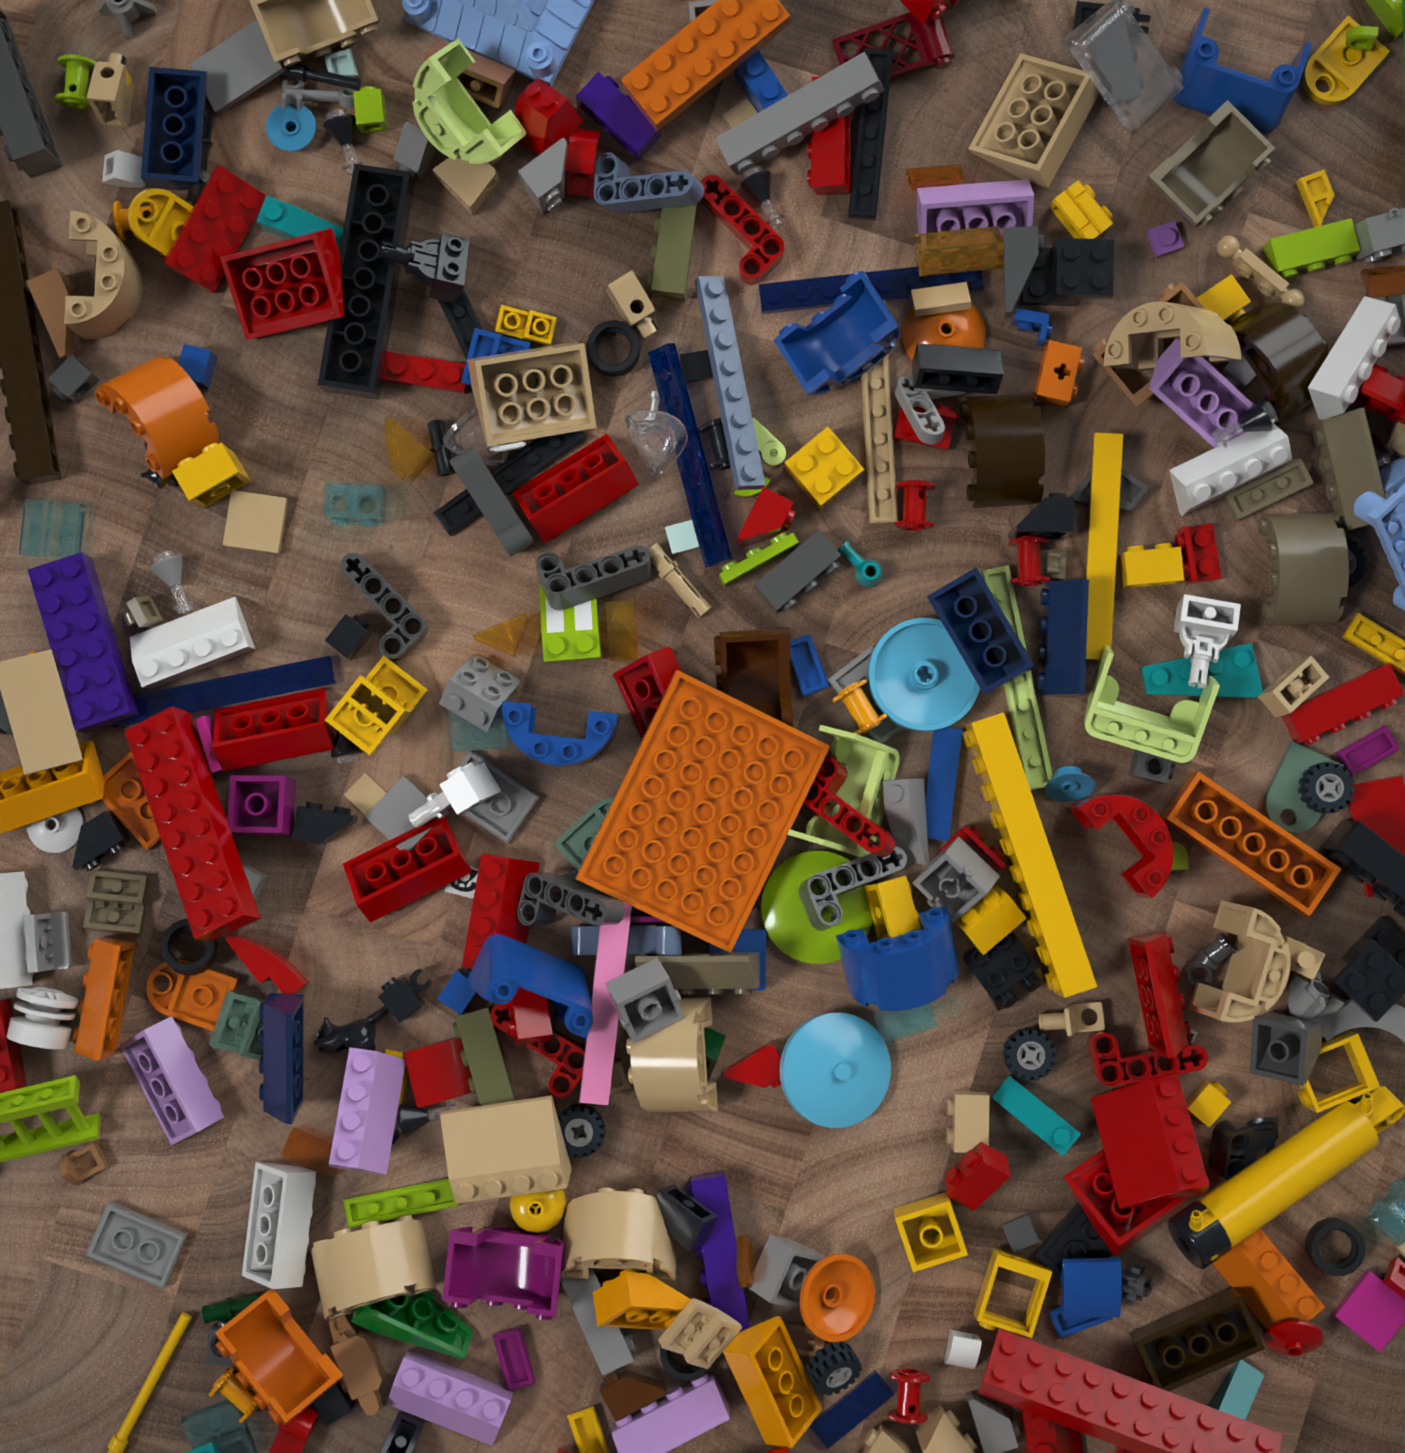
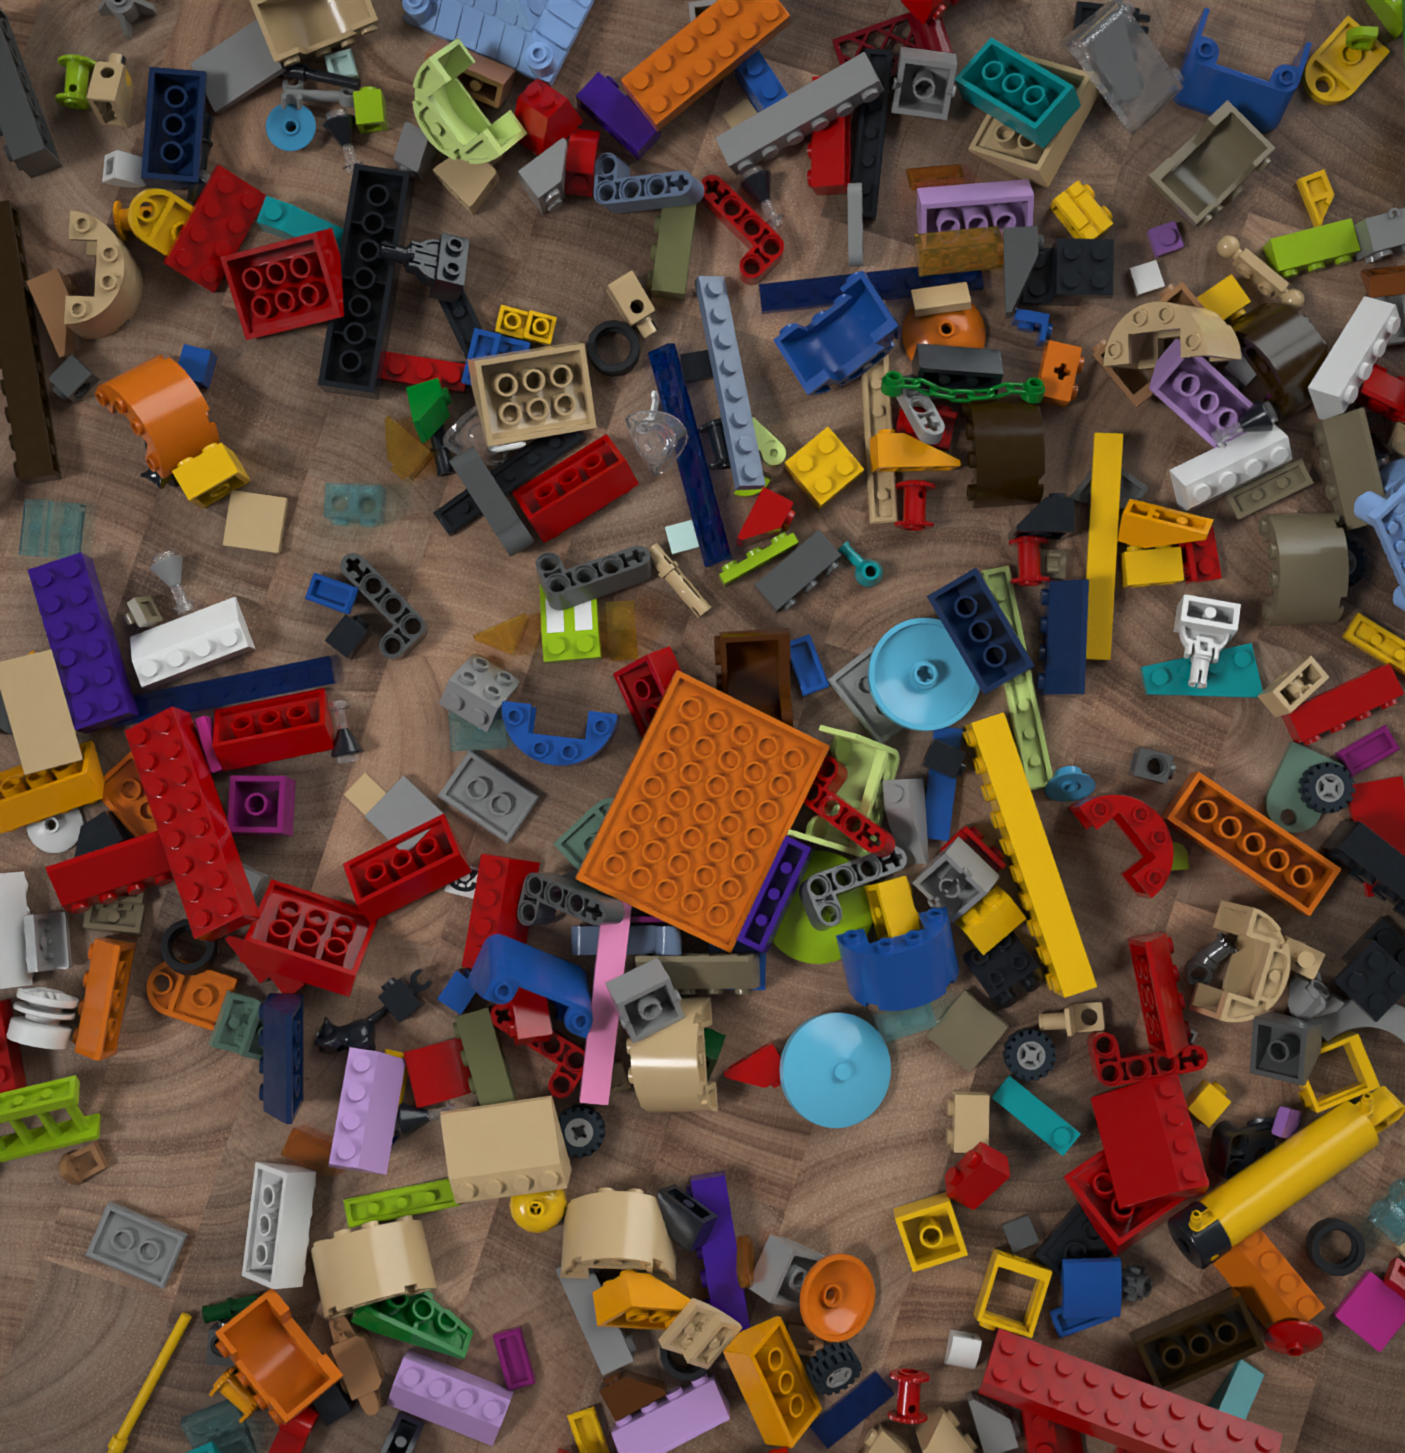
lavender slope [119,1016,224,1145] -> none
black slope [291,801,358,844] -> none
yellow bracket [325,655,429,756] -> none
white brick [409,762,502,828] -> none
magenta cylinder [442,1226,564,1320] -> none
light orange hose [832,679,887,734] -> none
yellowish green windscreen [1084,645,1220,763] -> none
none -> red slope [45,830,174,914]
none -> red slope [239,879,378,997]
none -> blue tile [305,573,359,615]
none -> green slope [406,378,452,443]
none -> dark purple brick [736,836,816,953]
none -> light grey beam [847,183,863,267]
none -> light orange slope [869,429,961,472]
none -> green piece [880,371,1045,403]
none -> light grey brick [891,46,957,120]
none -> black brick [920,739,968,780]
none -> dark tan slope [926,989,1009,1072]
none -> teal brick [954,37,1081,149]
none -> light orange slope [1117,499,1214,548]
none -> white tile [1128,260,1165,297]
none -> medium lavender tile [1271,1106,1303,1138]

